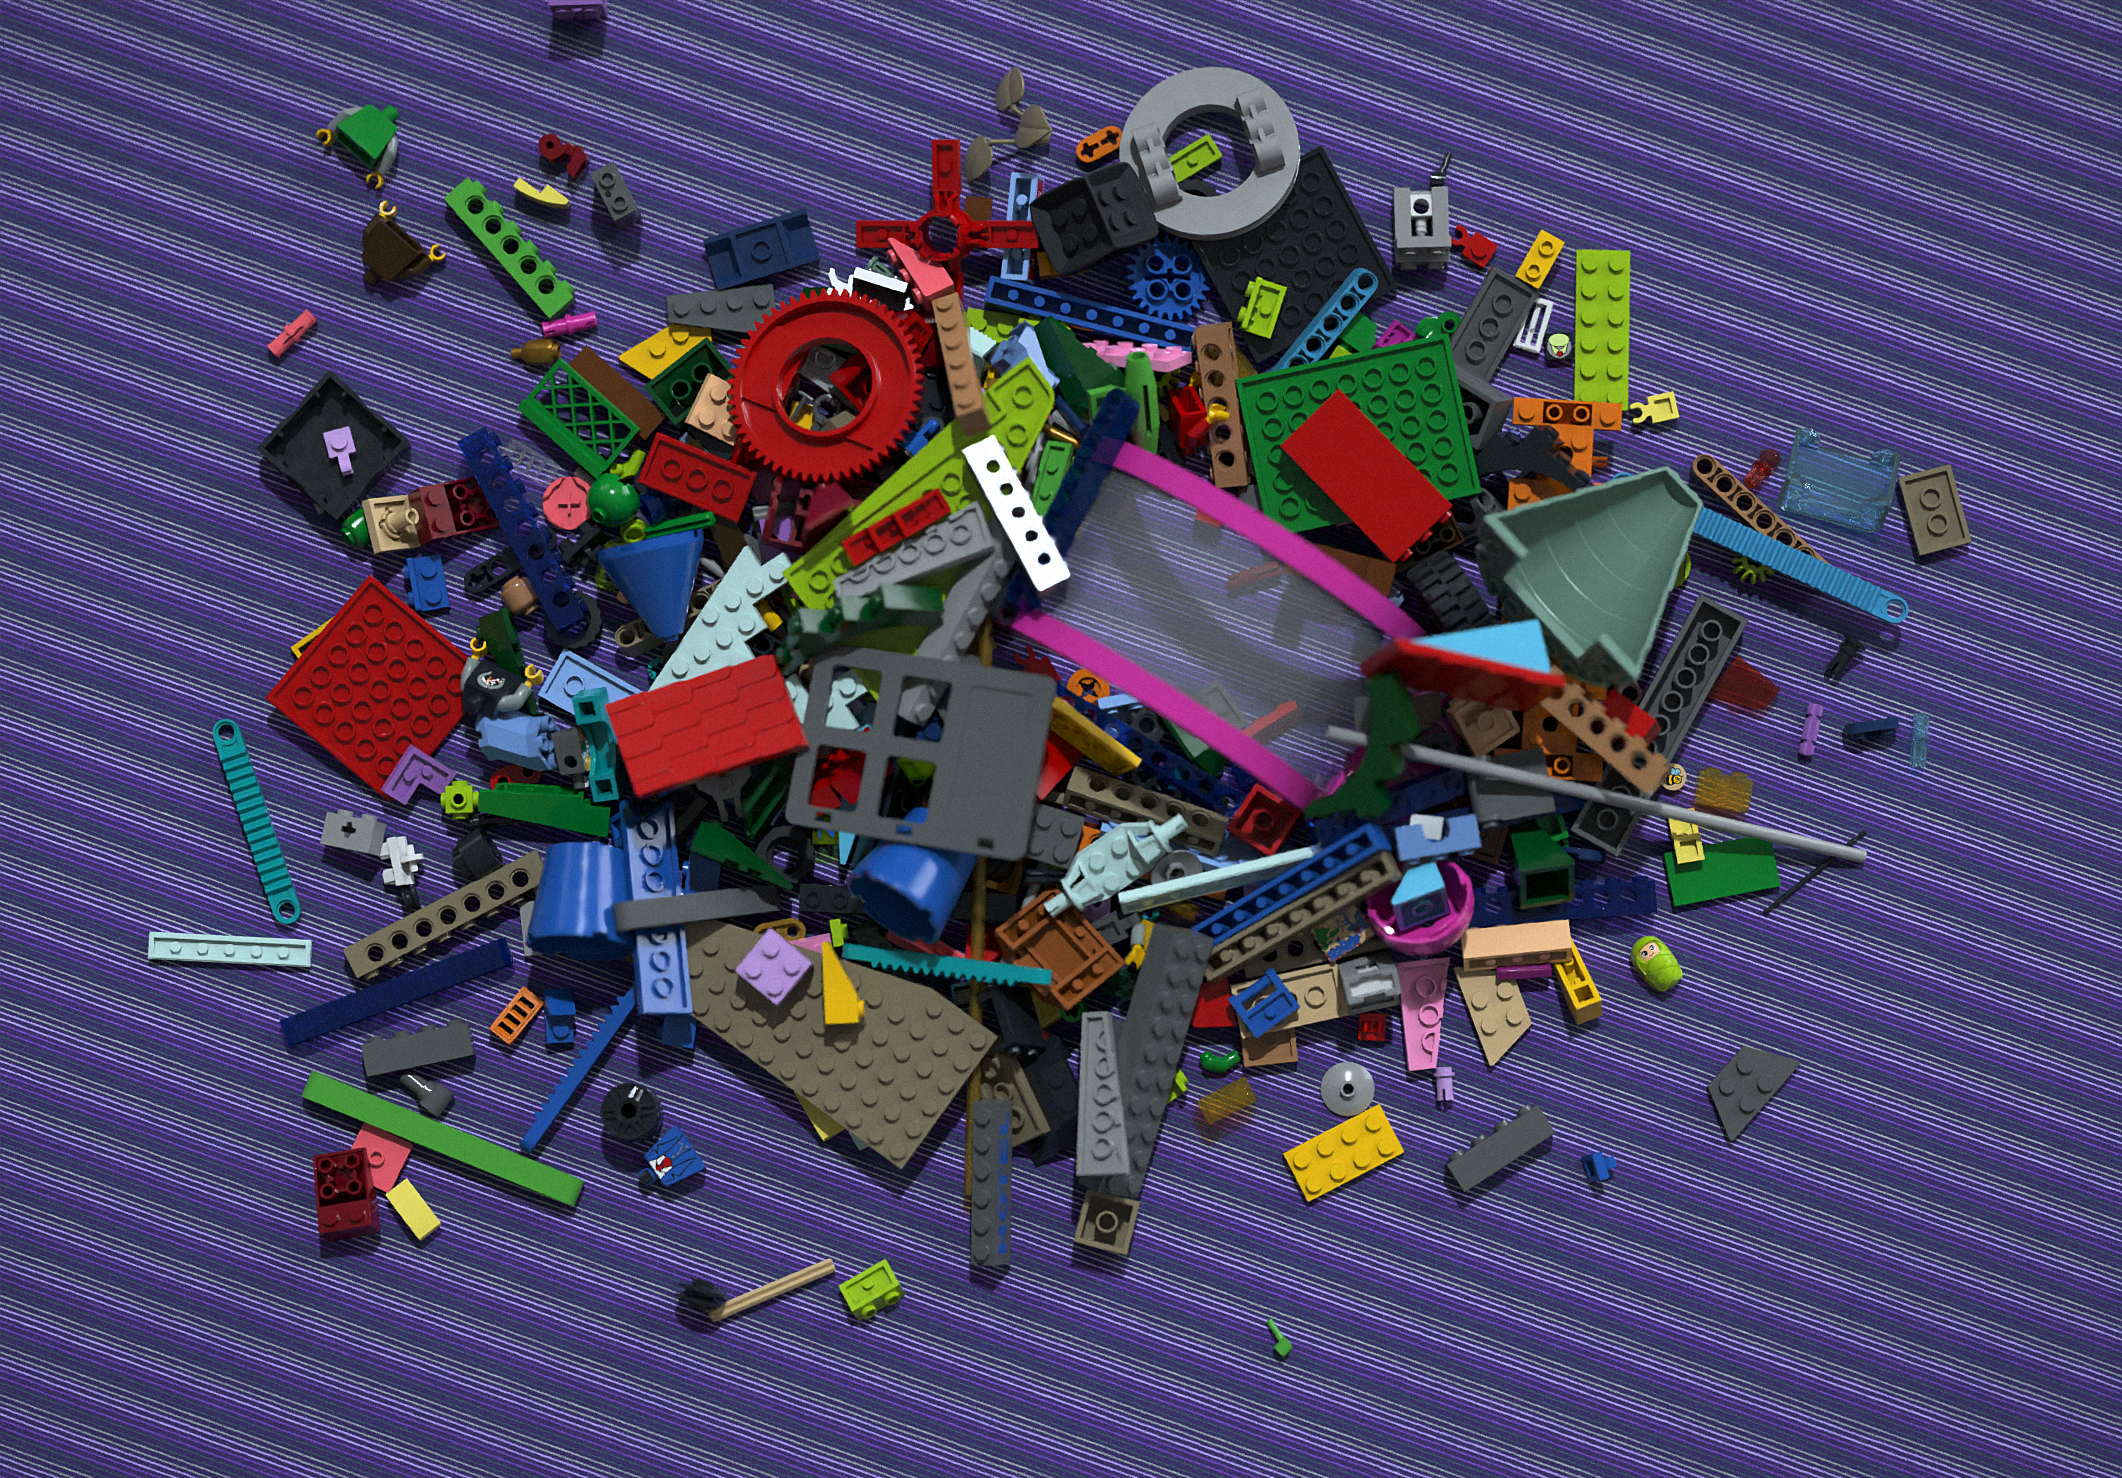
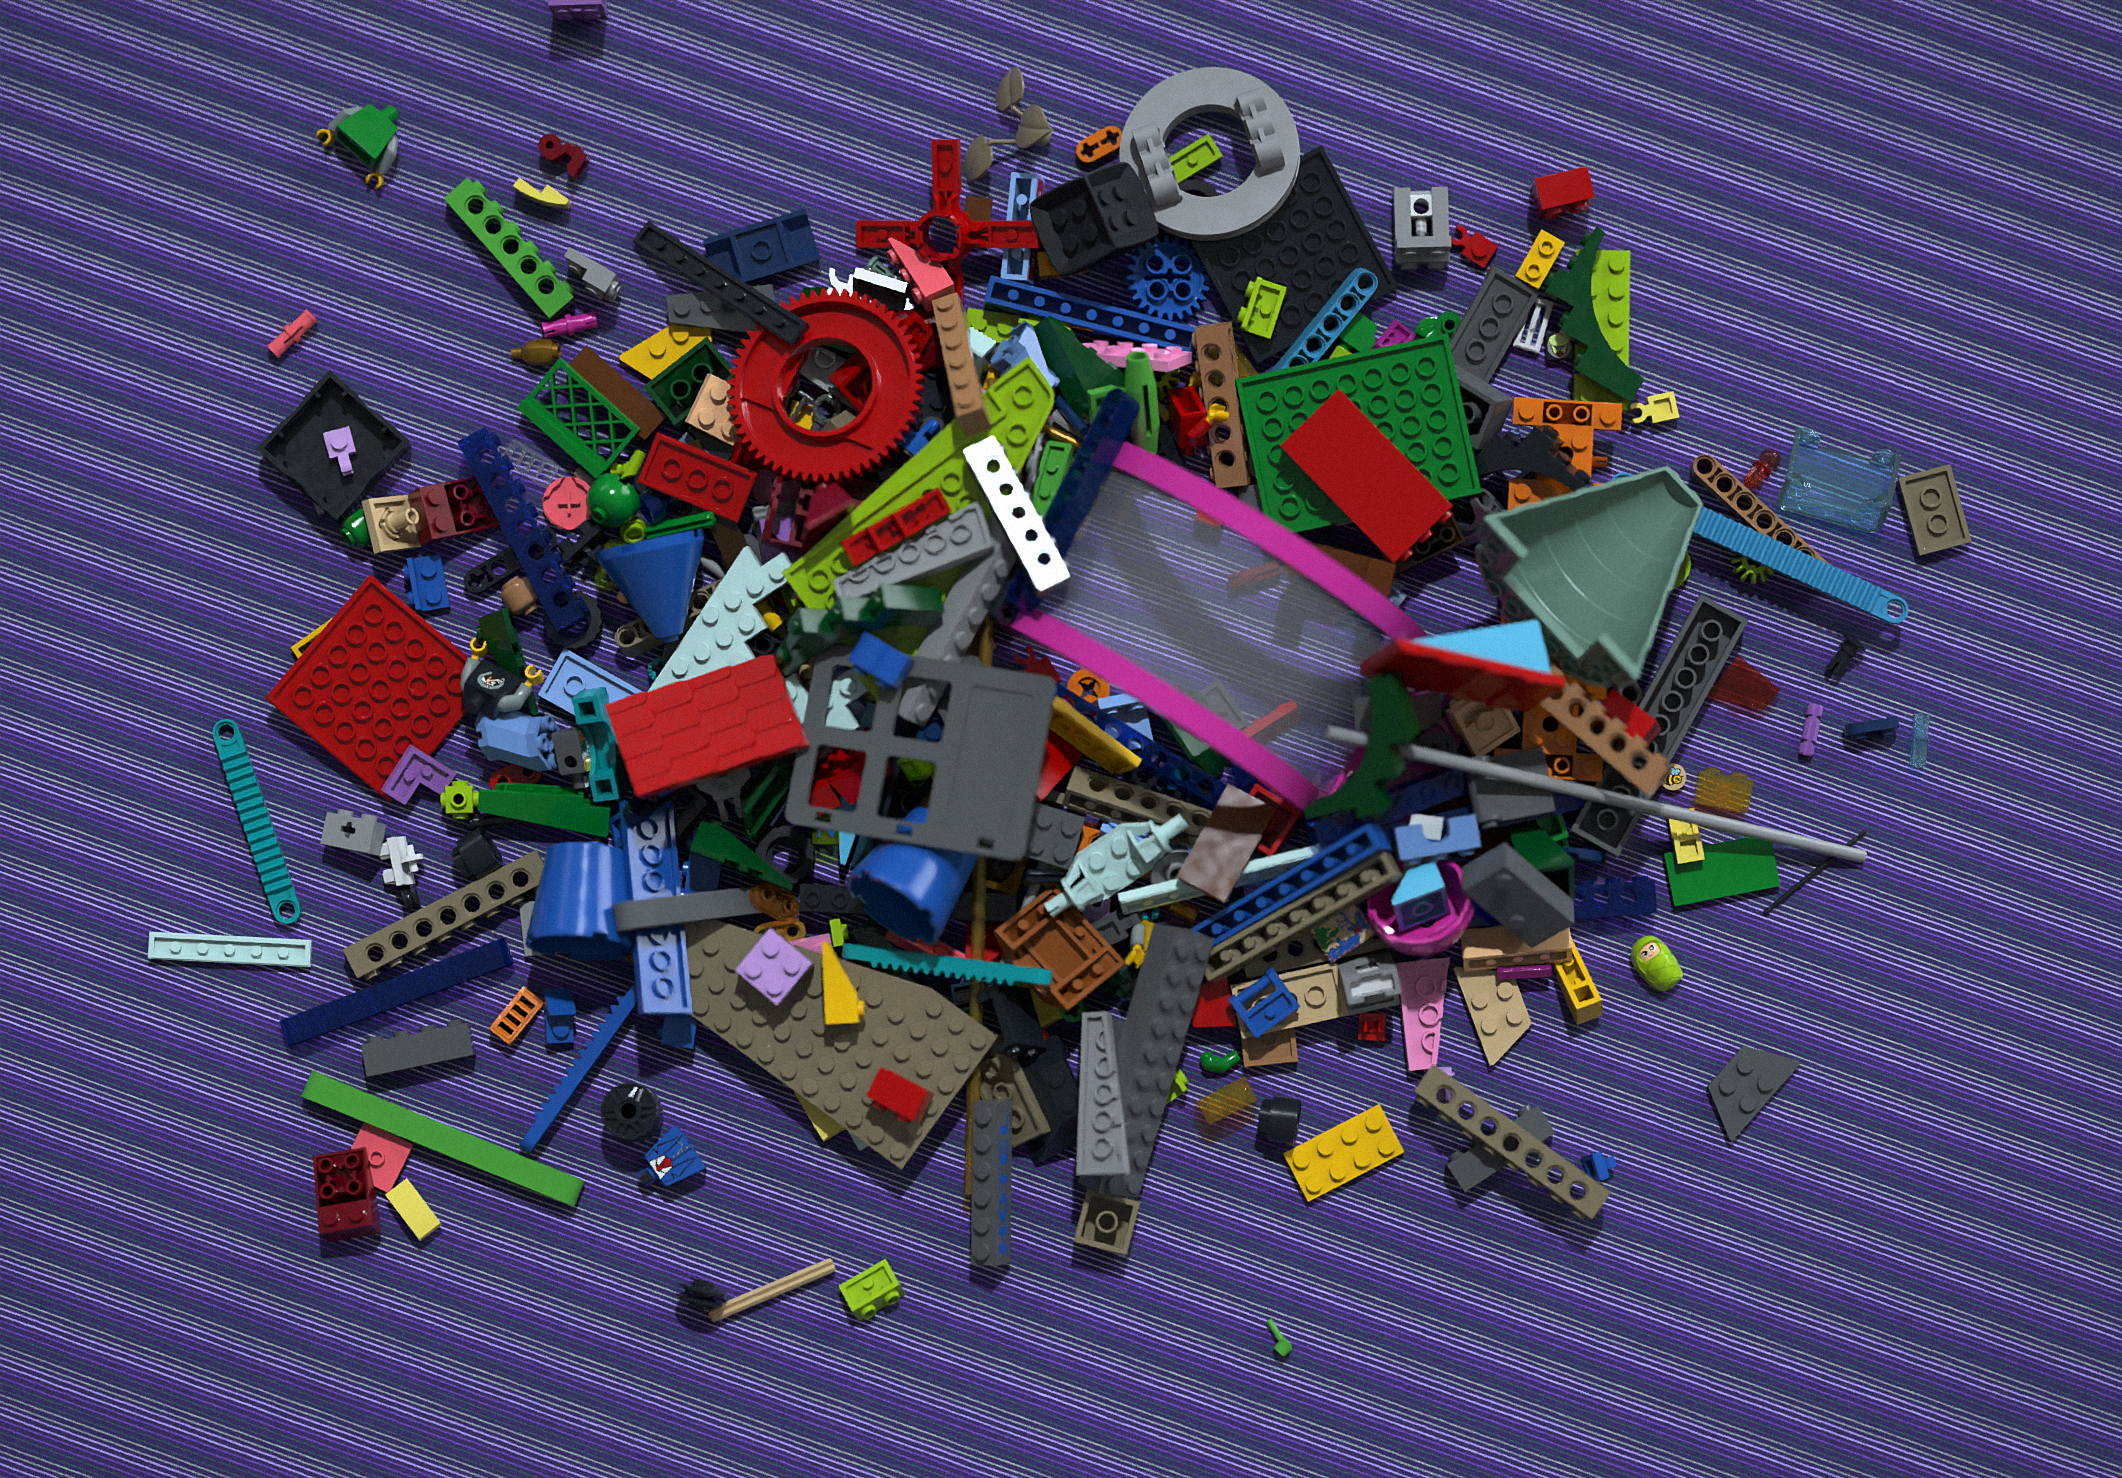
dark brown torso [361,201,446,285] -> none
dark grey pin [400,1069,454,1117] -> none
dark grey window [590,161,643,231] -> none
black brick [1125,706,1168,751] -> none
light grey dish [1320,1062,1375,1116] -> none
black tyre [1406,551,1497,636] -> none
black hand [1429,152,1453,187] -> none
none -> light grey plate [564,247,621,301]
none -> black tile [632,220,810,348]
none -> clear orange plate [749,881,799,922]
none -> blue brick [848,631,914,690]
none -> red brick [866,1067,934,1124]
none -> tile [1176,784,1276,904]
none -> black piece [1257,1095,1302,1146]
none -> dark tan brick [1413,1064,1611,1220]
none -> dark grey brick [1462,843,1574,948]
none -> red brick [1531,166,1595,220]
none -> dark green arch [1543,227,1644,405]

